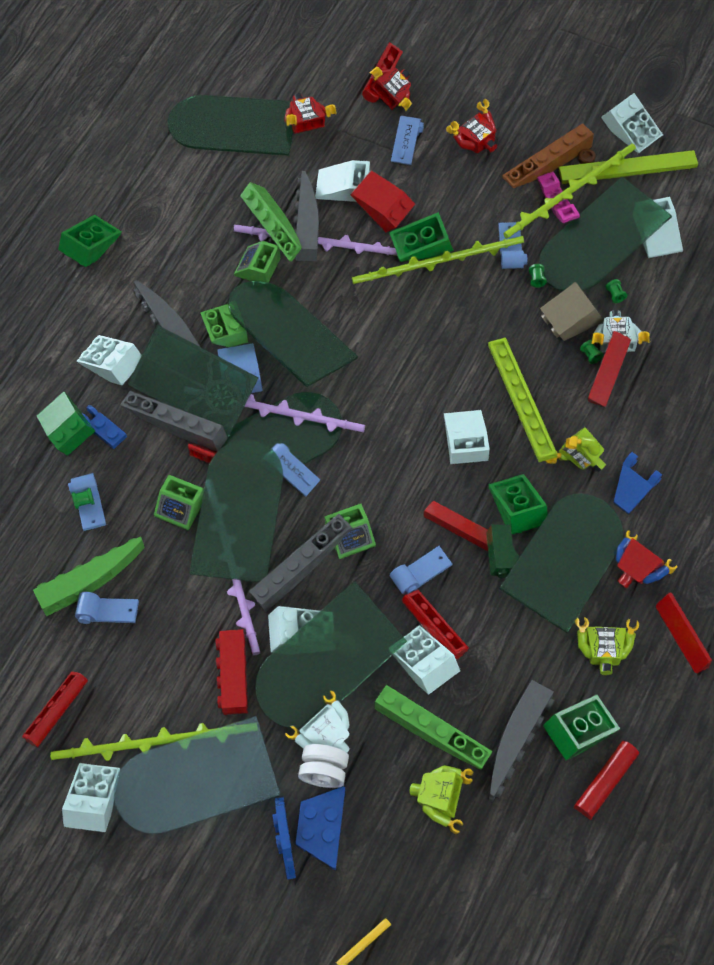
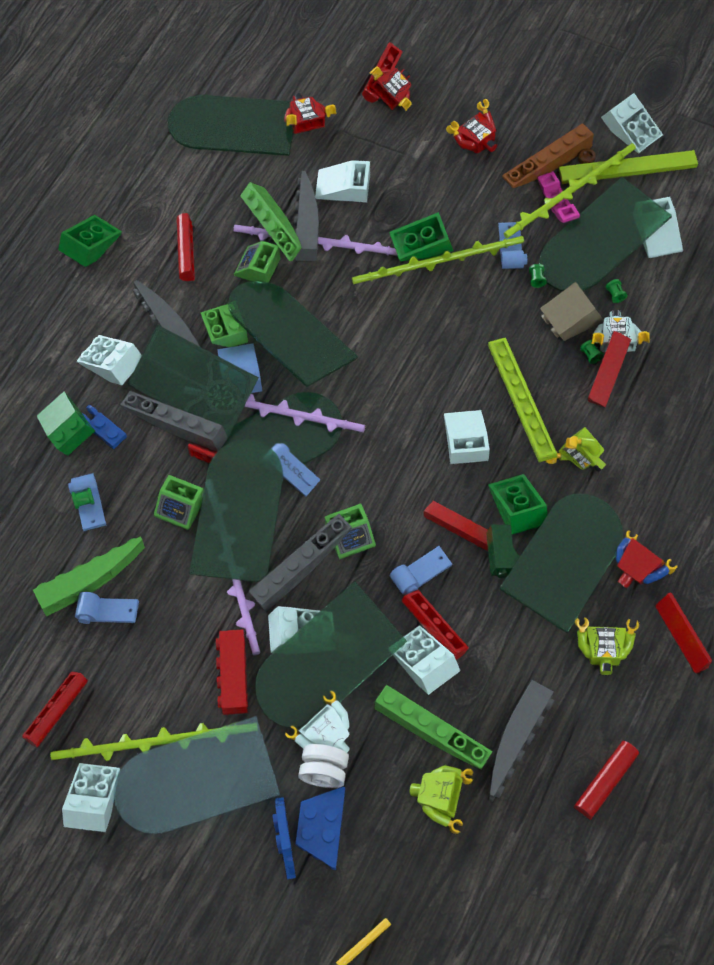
red slope [350,170,415,232] -> none
medium blue door [391,116,424,165] -> none
green slope [543,695,620,761] -> none
blue flag [614,452,662,515] -> none
none -> red brick [177,213,195,281]

